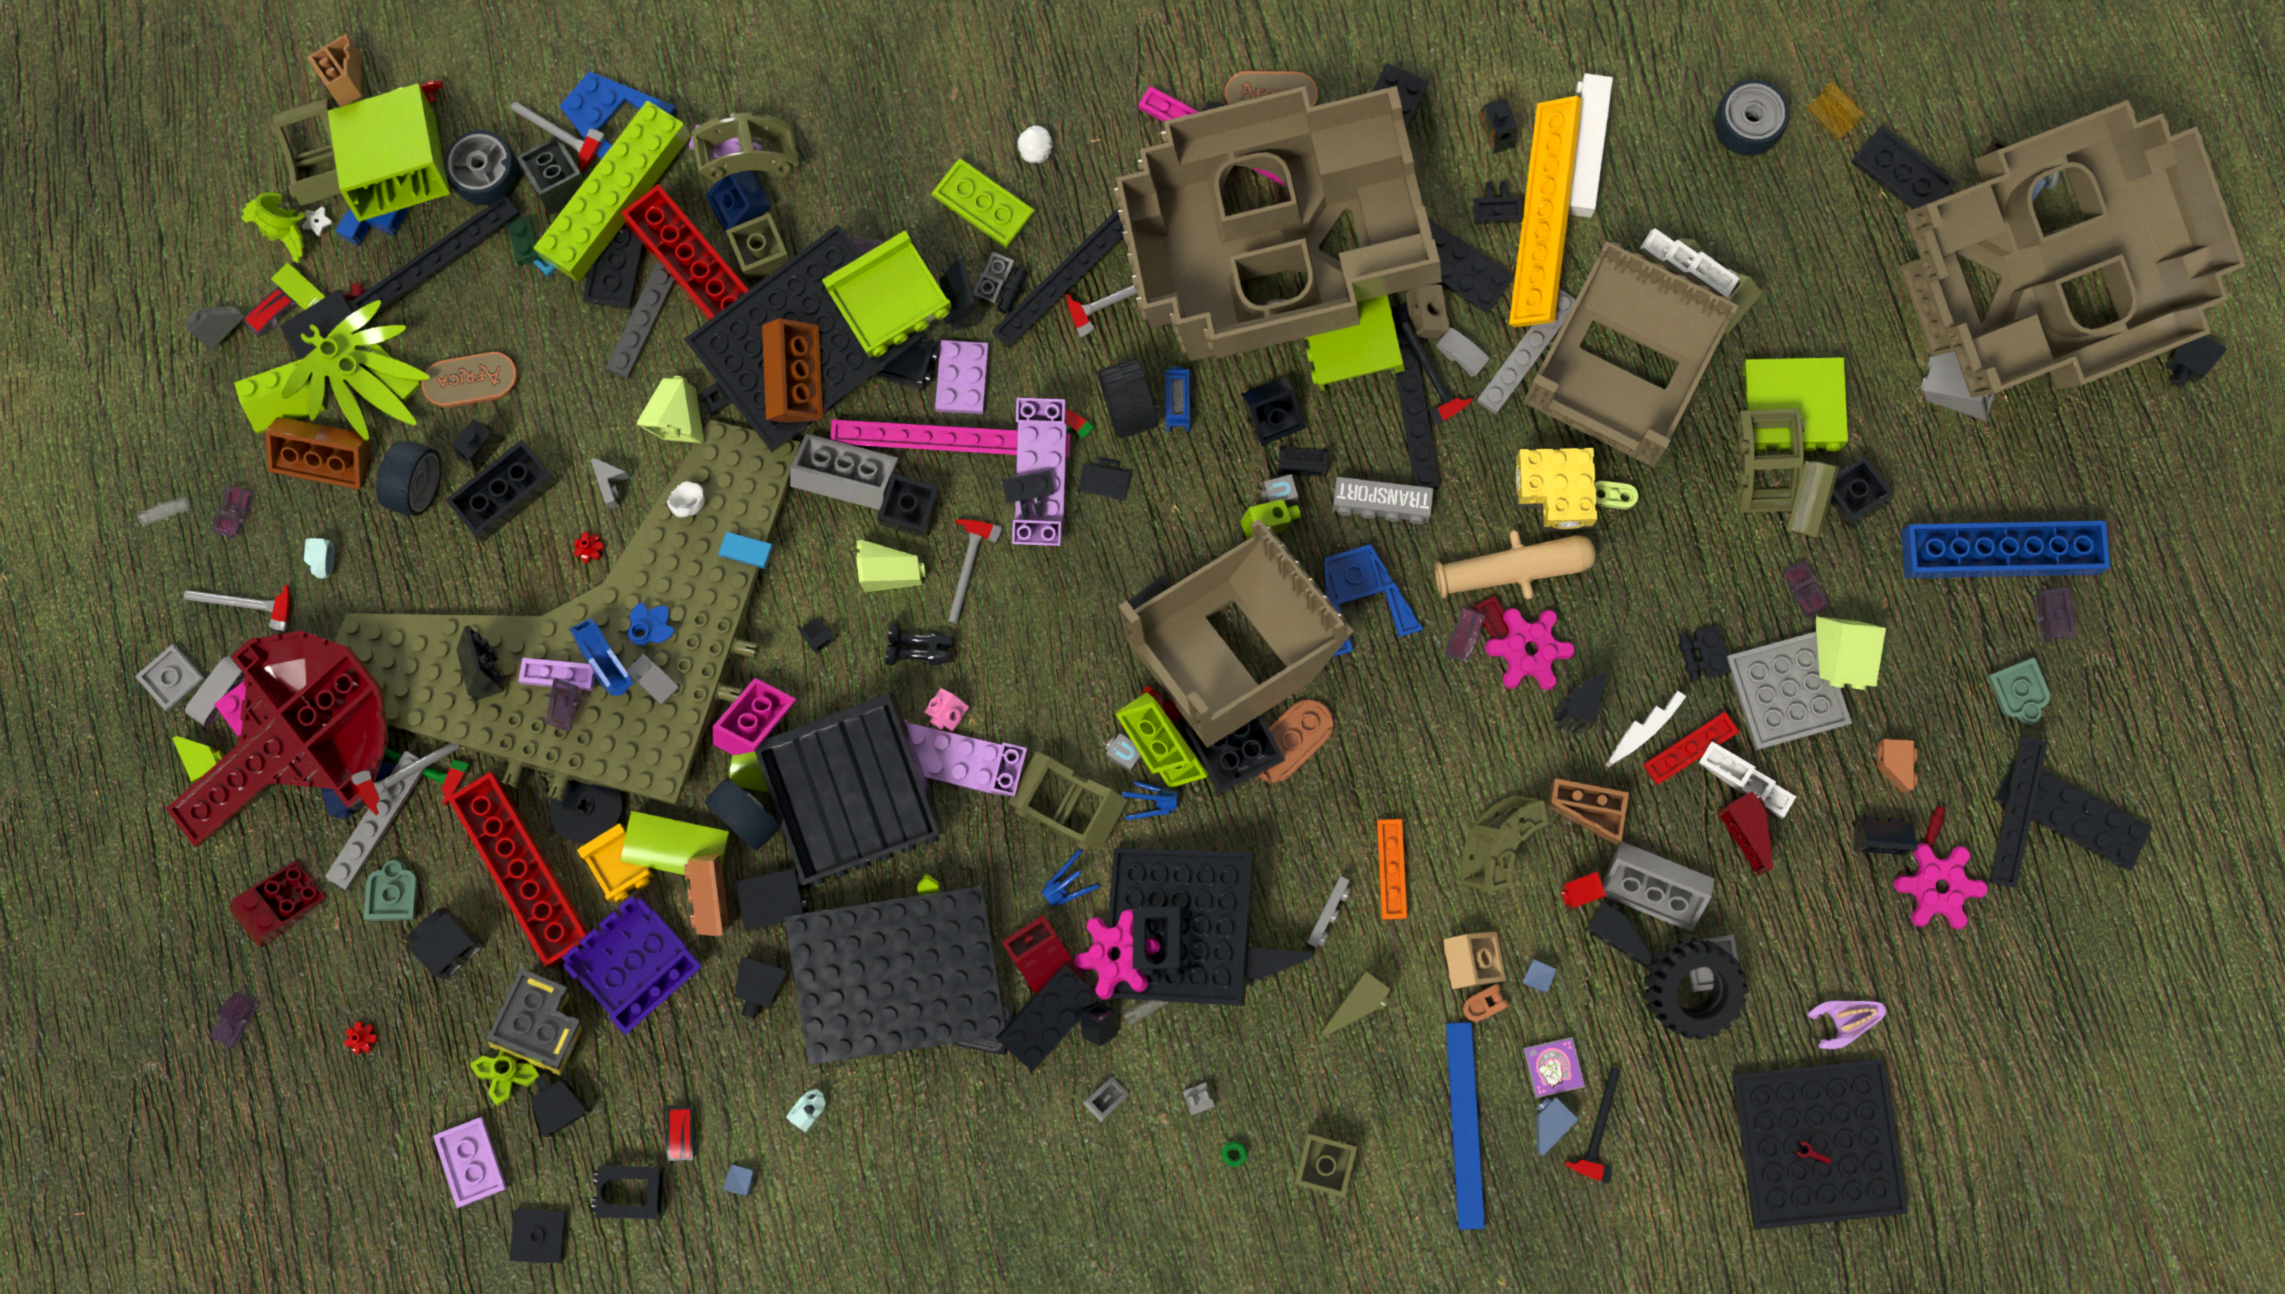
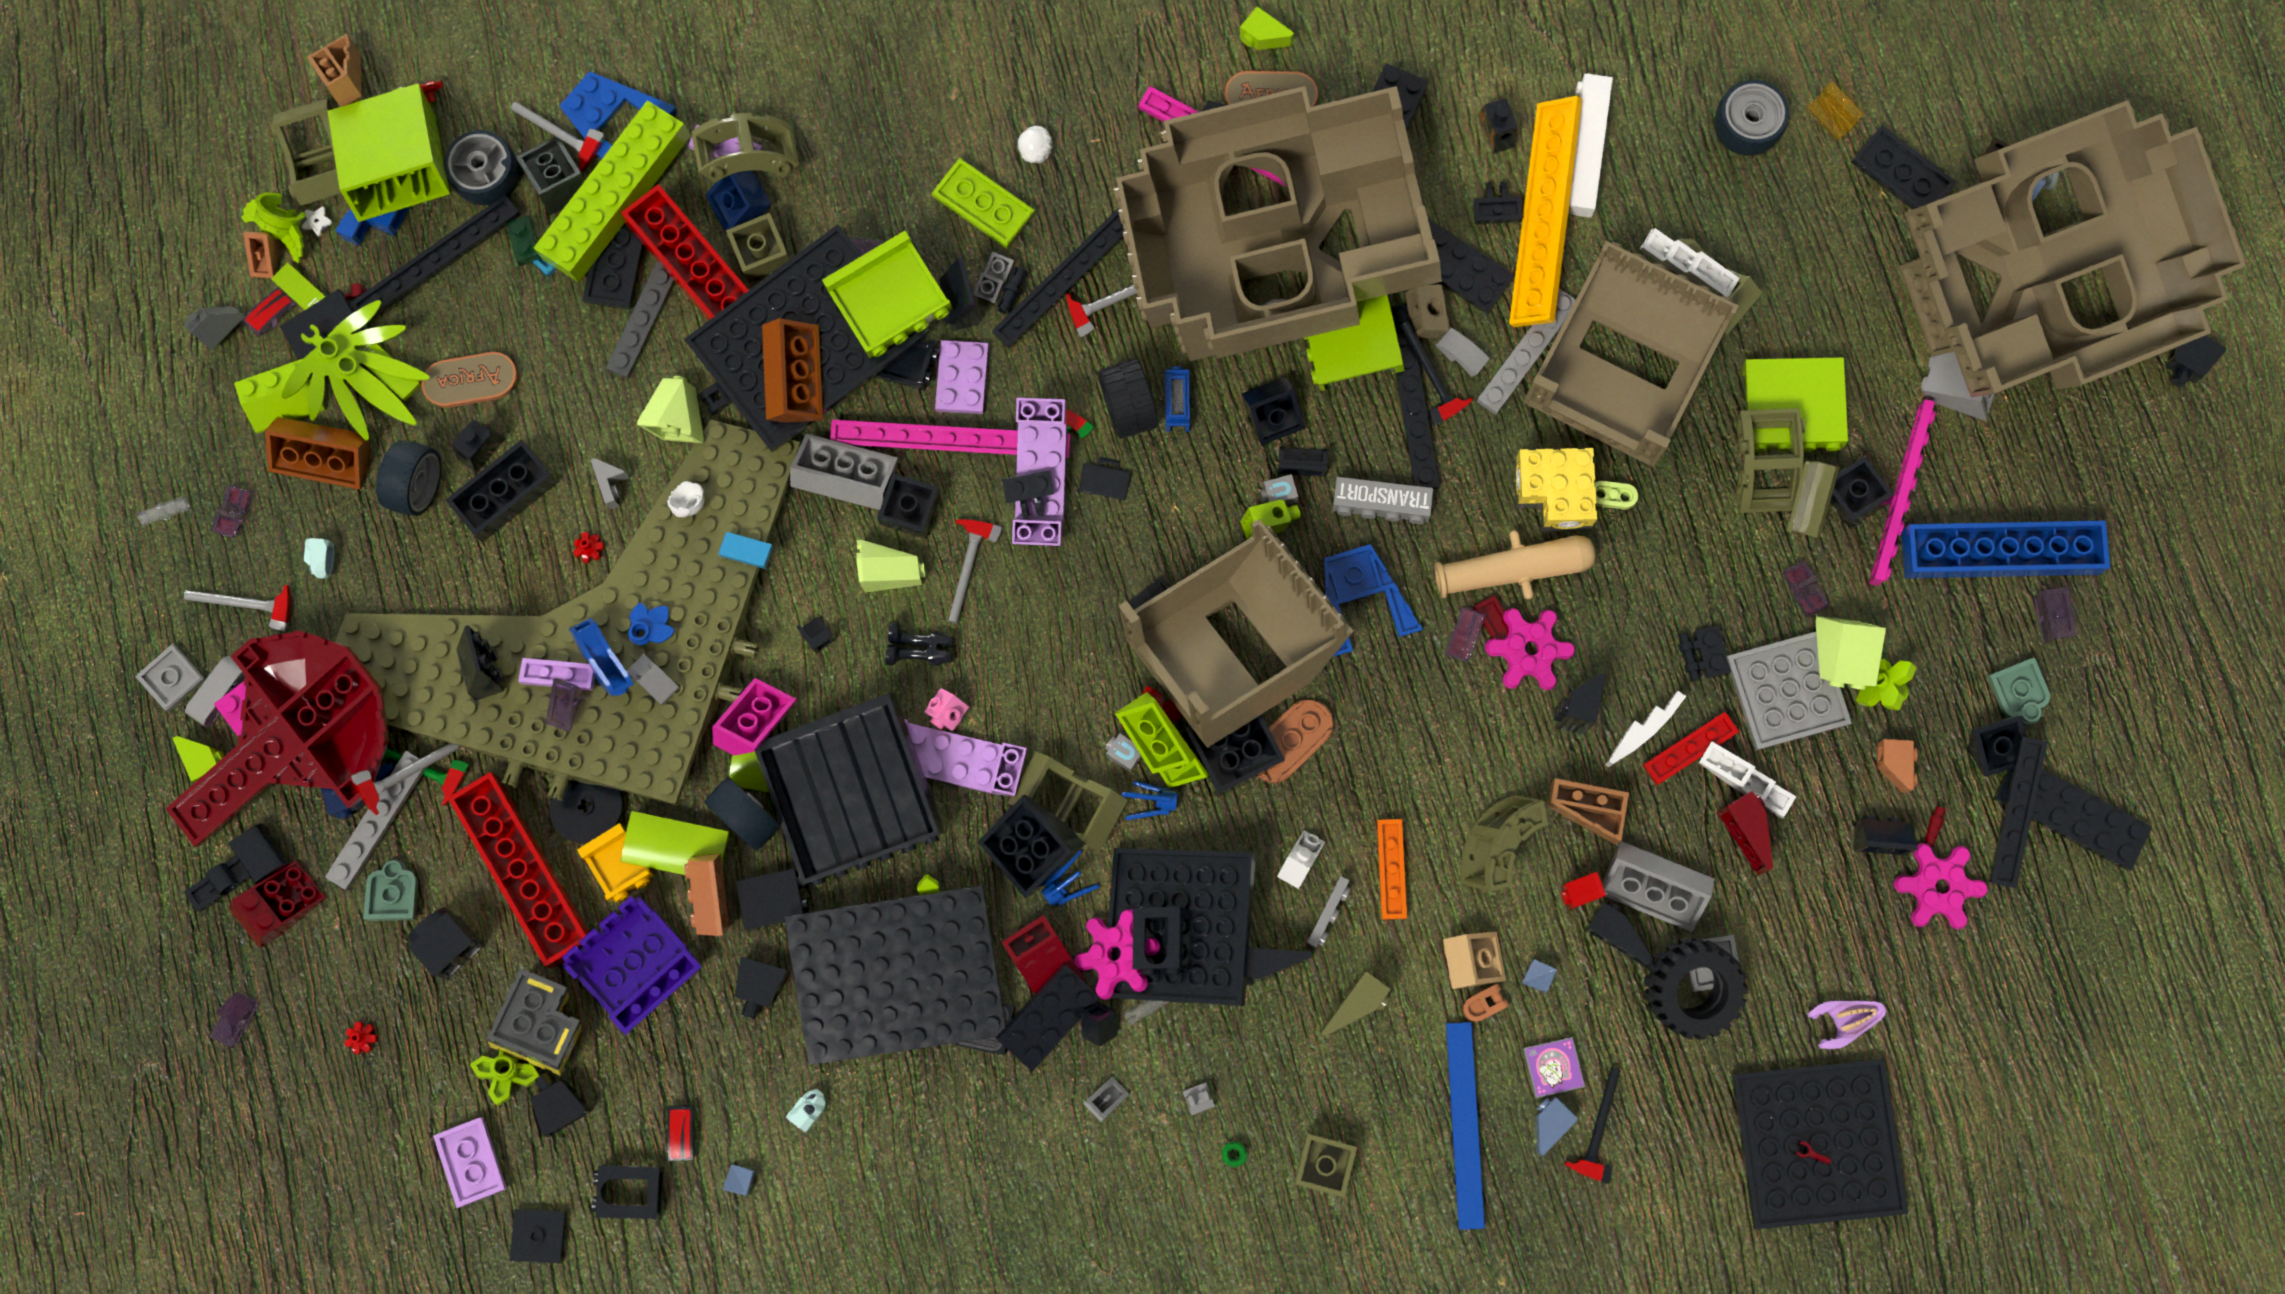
none -> black plate [184,824,291,913]
none -> nougat slope [244,231,280,278]
none -> black slope [978,794,1085,898]
none -> lime slope [1239,7,1294,50]
none -> white slope [1277,830,1325,889]
none -> lime plant [1856,659,1917,710]
none -> dark pink plate [1869,399,1936,586]
none -> black slope [1967,715,2026,777]

